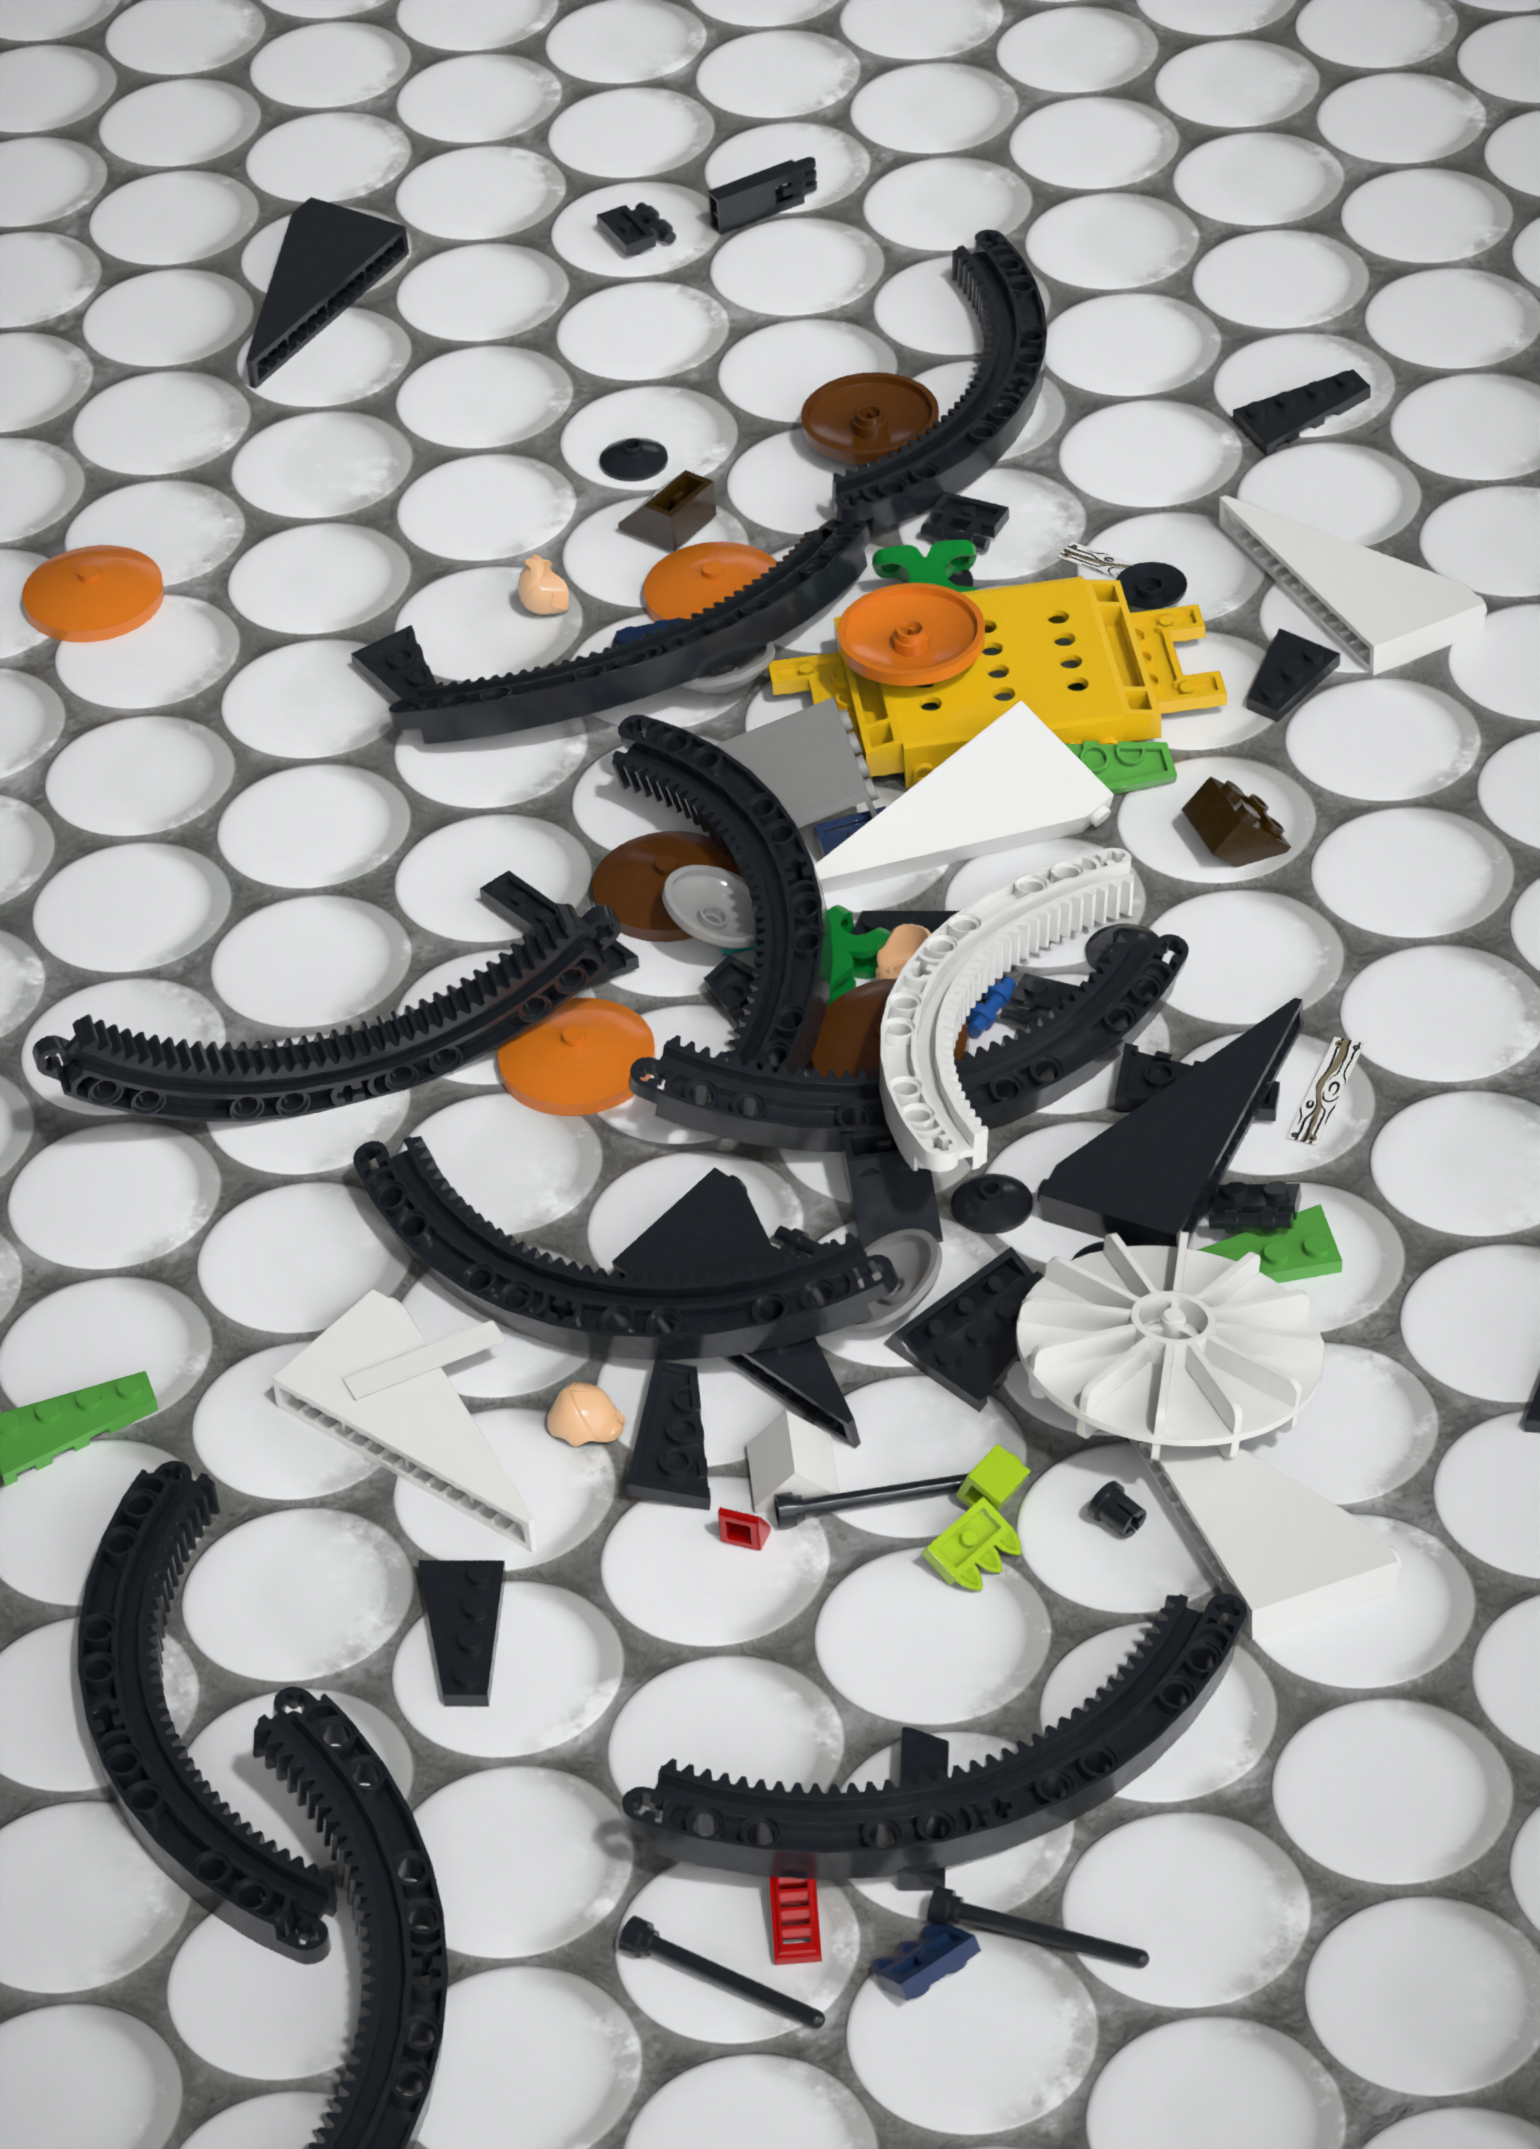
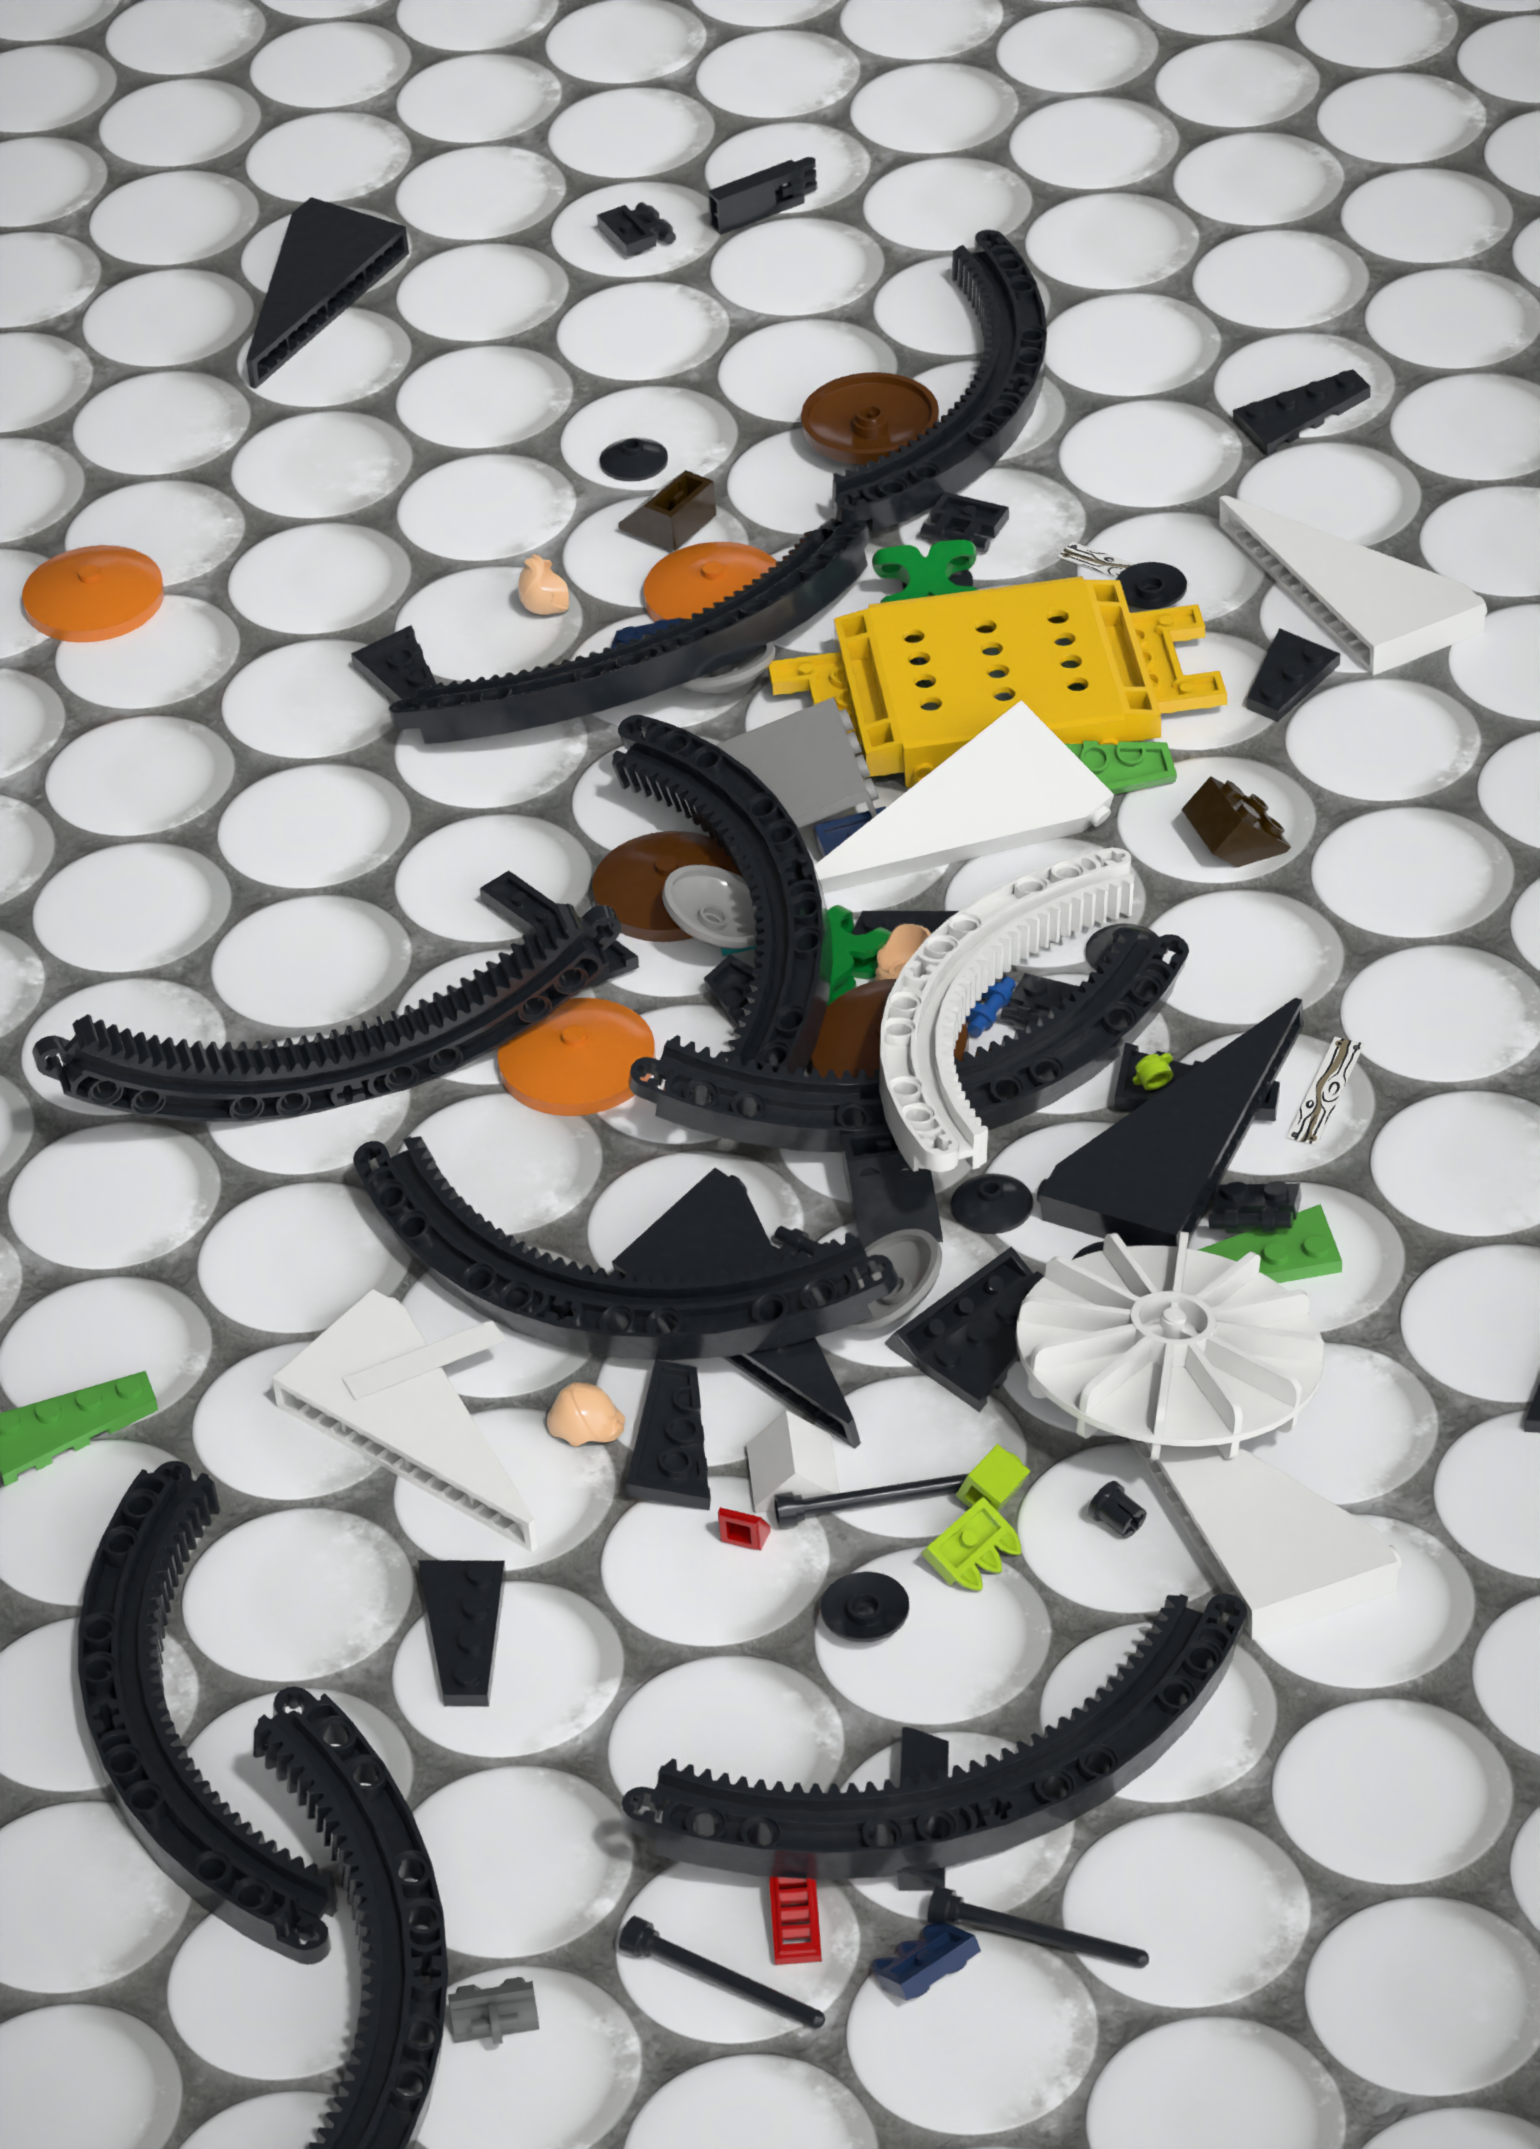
orange dish [837,583,985,686] -> none
none -> dark grey hips [448,1977,540,2045]
none -> black dish [821,1572,910,1642]
none -> lime plate [1132,1053,1173,1090]

